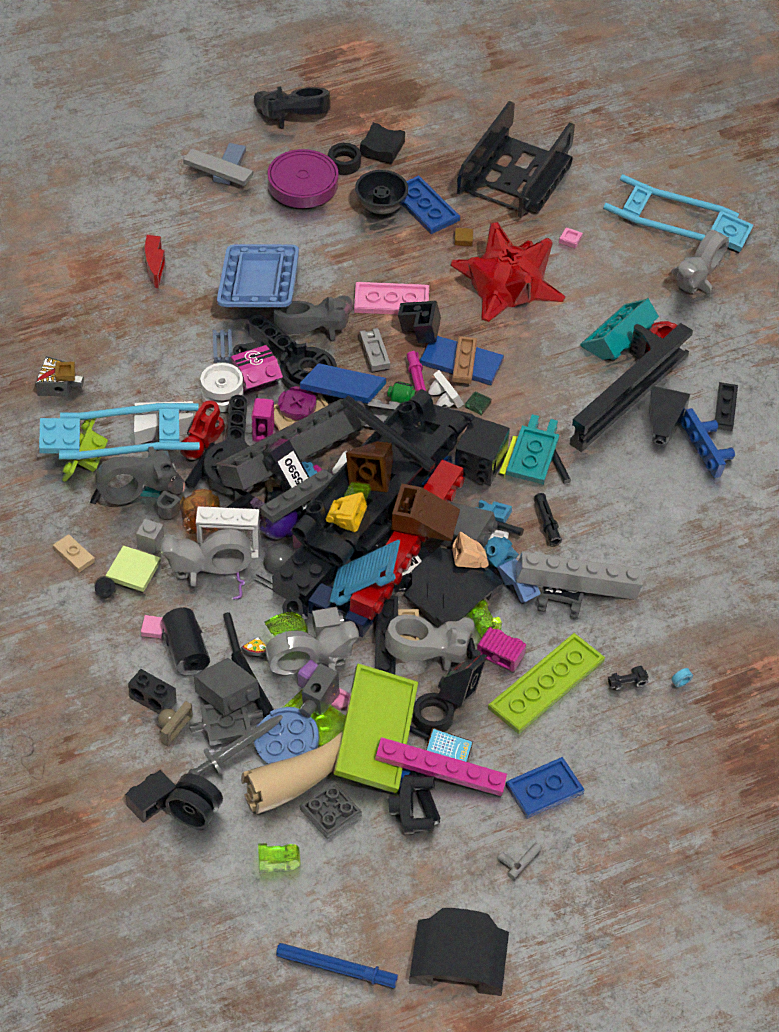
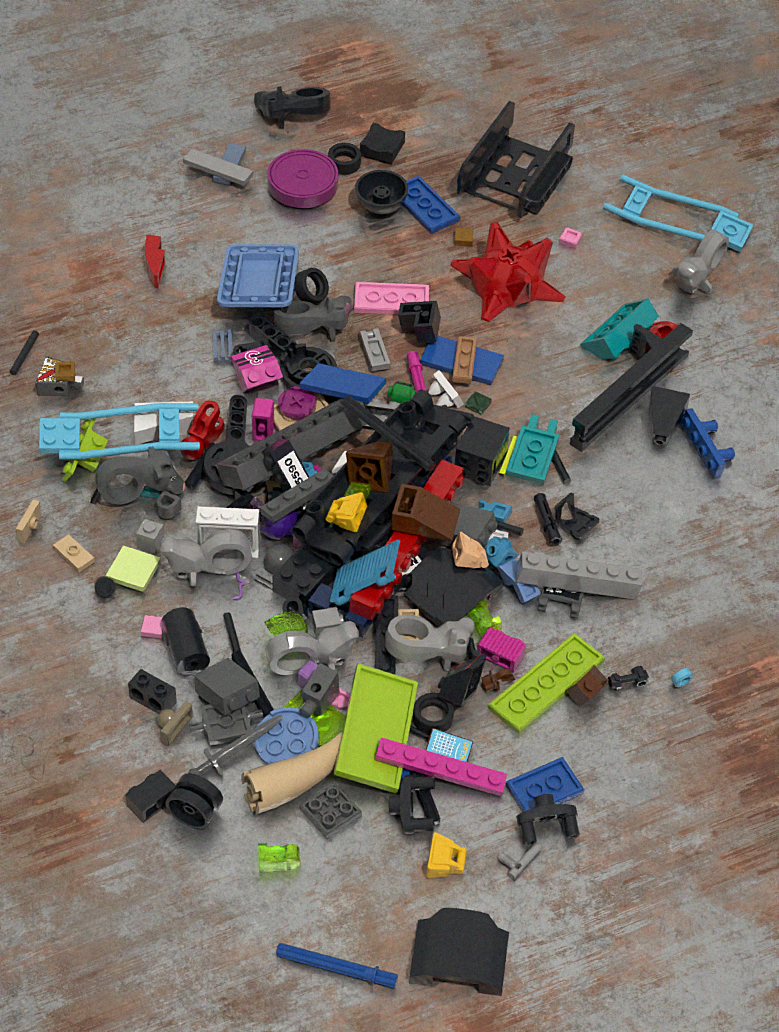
clear orange brick [180,489,221,534] -> none
white wheel [200,363,244,412] -> none
tile [241,637,266,657] -> none
black tile [714,382,738,431] -> none
none -> black bar [9,330,39,375]
none -> tan plate [16,499,42,543]
none -> black tyre [294,267,329,304]
none -> yellow piece [426,832,467,878]
none -> reddish brown piece [481,669,515,692]
none -> black connector [516,794,580,845]
none -> black piece [555,492,600,539]
none -> reddish brown slope [565,665,608,707]

